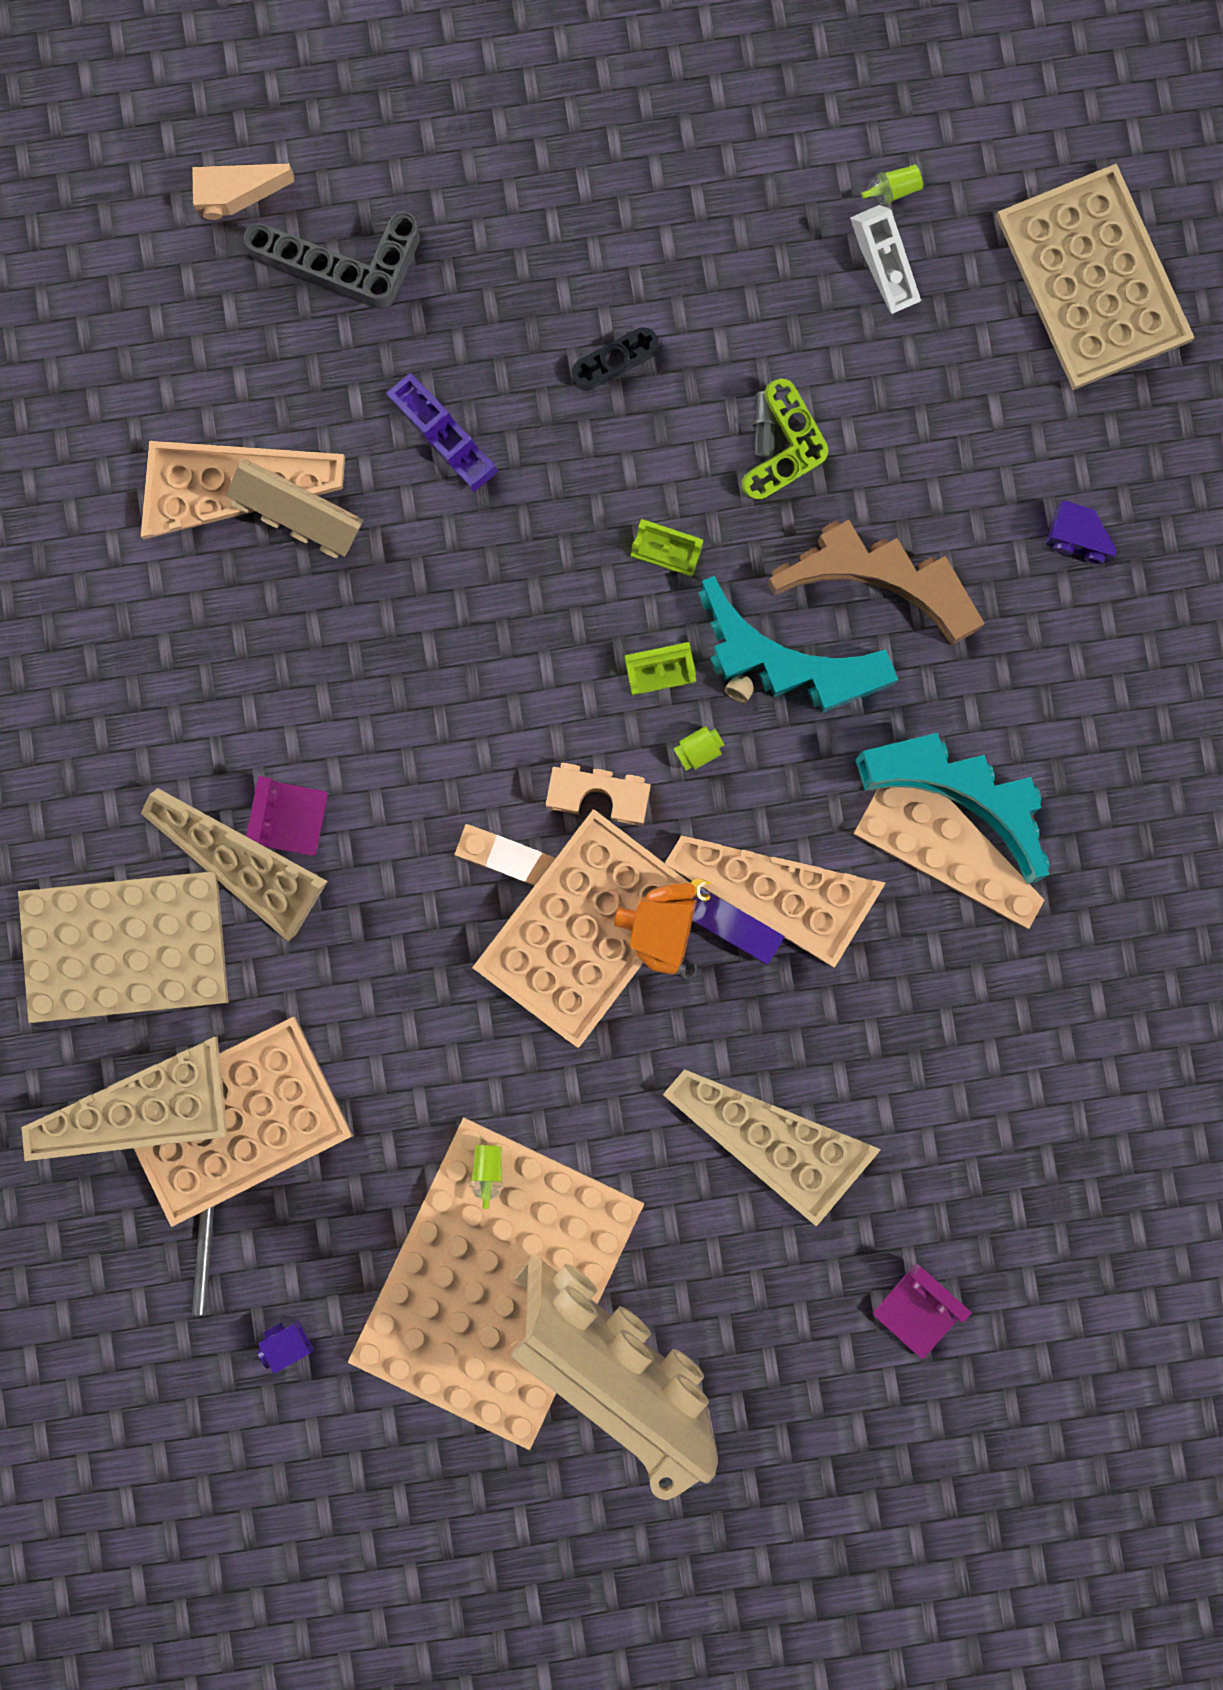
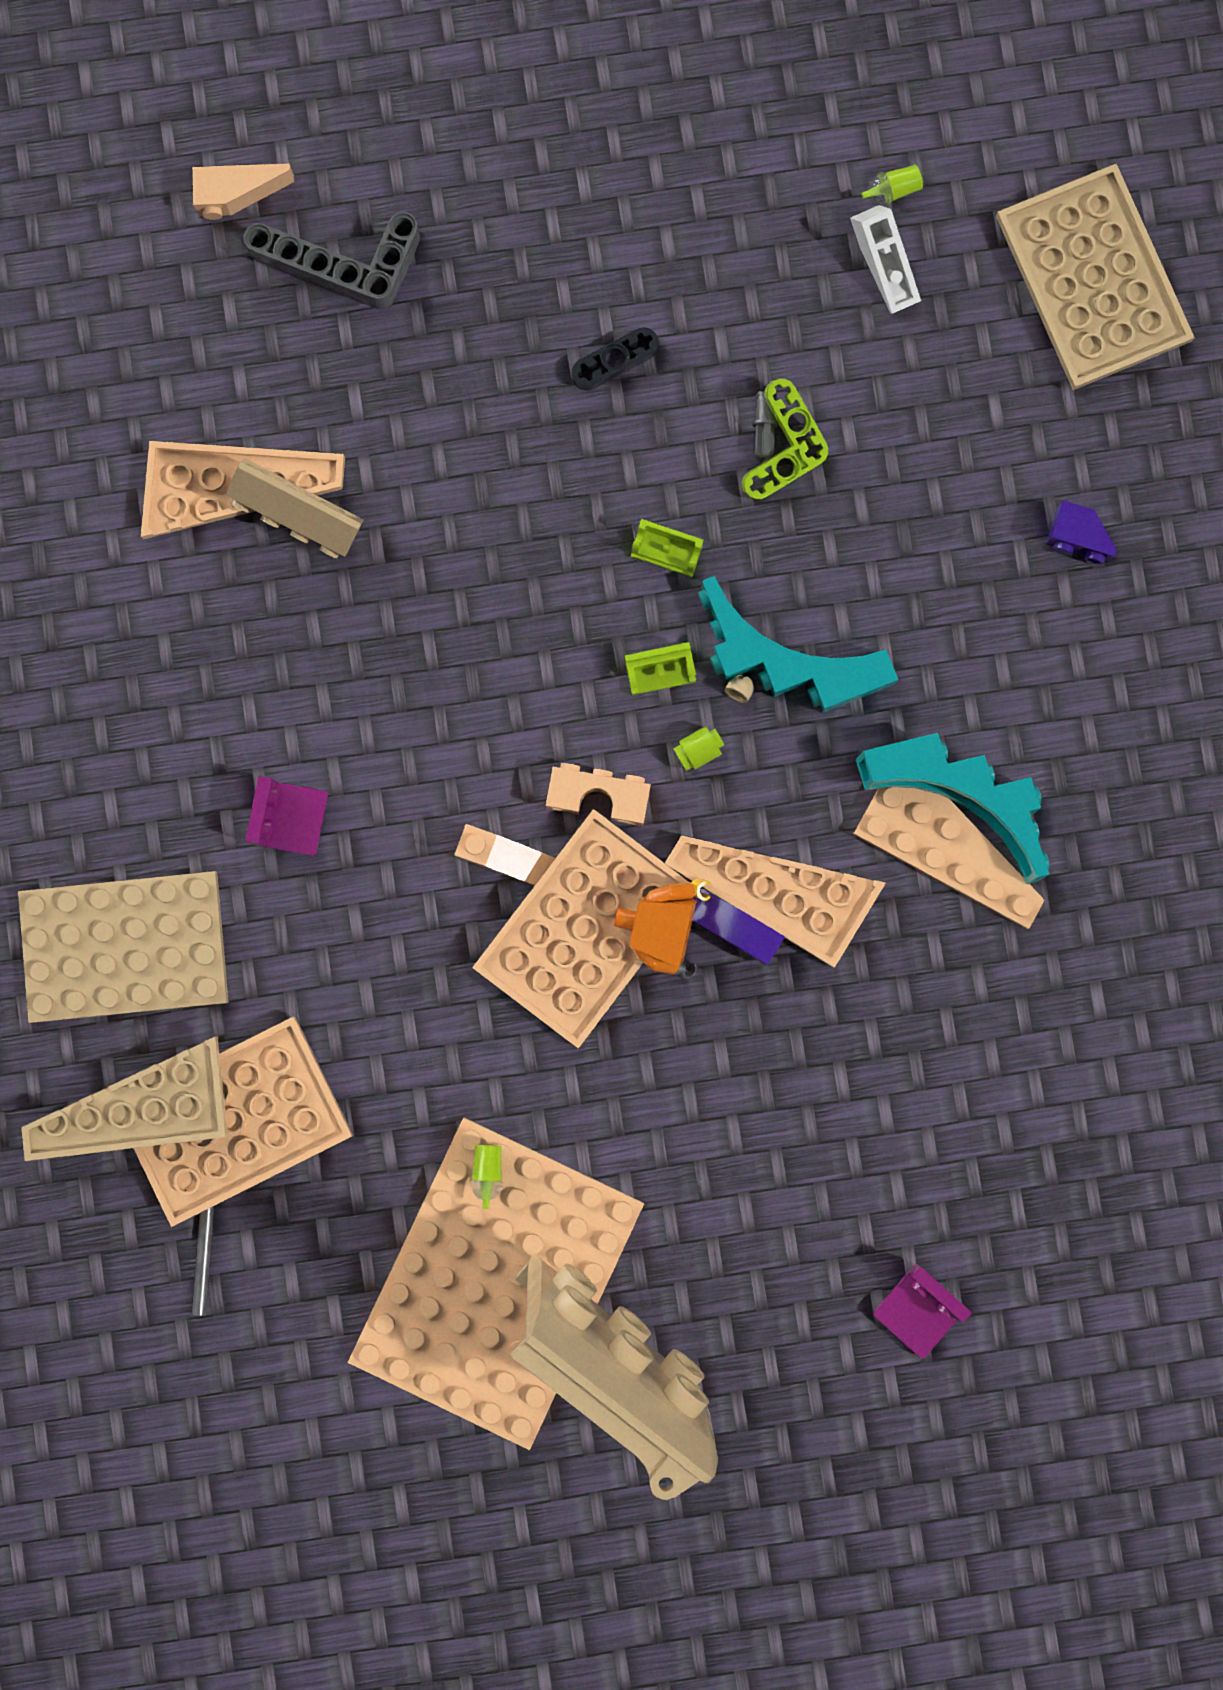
tan wing [141,788,328,942] -> none
dark purple brick [258,1320,314,1374] -> none
dark purple slope [386,372,498,492] -> none
tan wing [663,1069,881,1226] -> none
medium nougat arch [768,520,985,645] -> none

